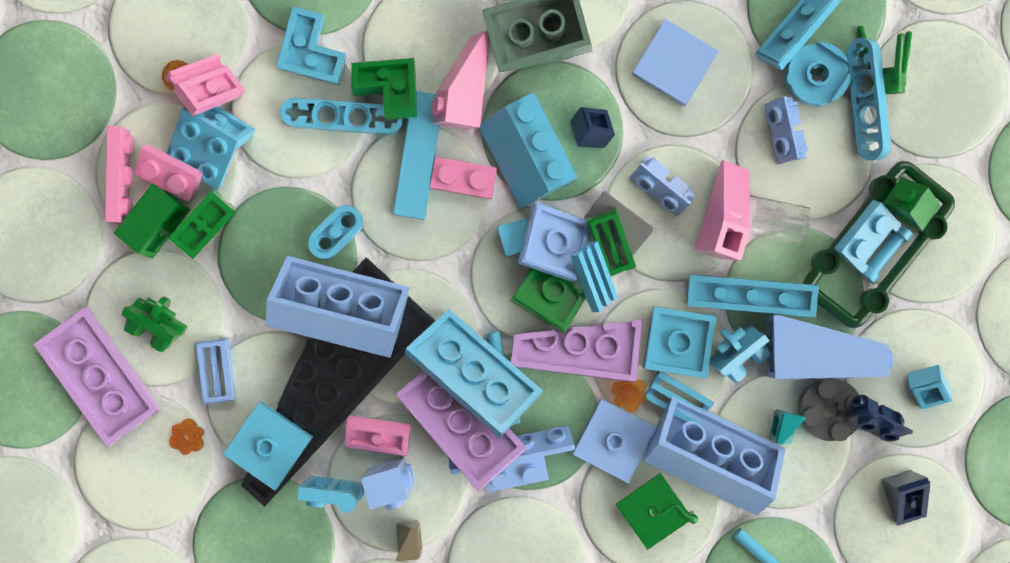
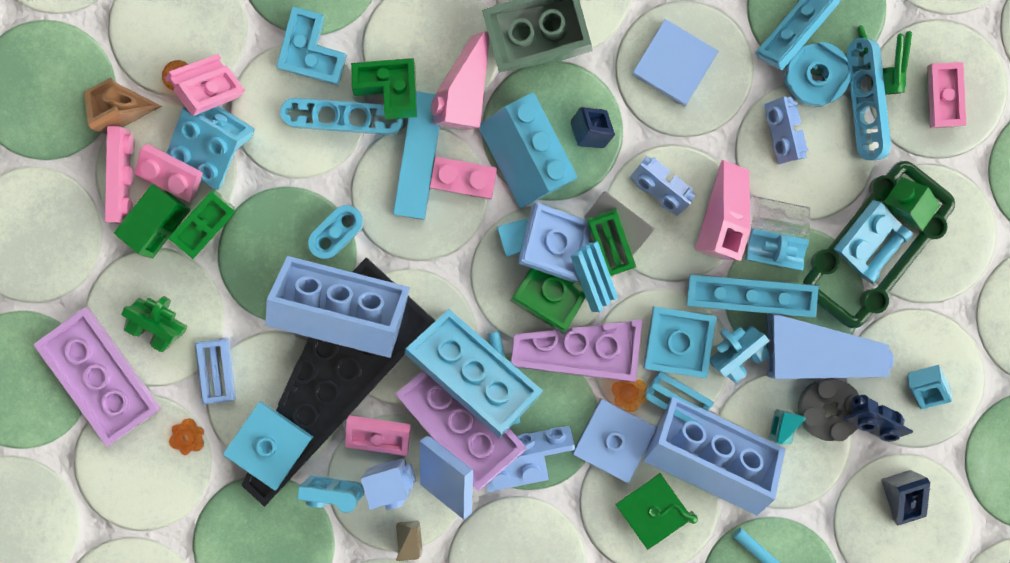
none -> medium nougat slope [84,77,163,135]
none -> light blue tile [420,436,473,520]
none -> medium azure hips [745,228,809,271]
none -> bright pink plate [927,62,966,128]

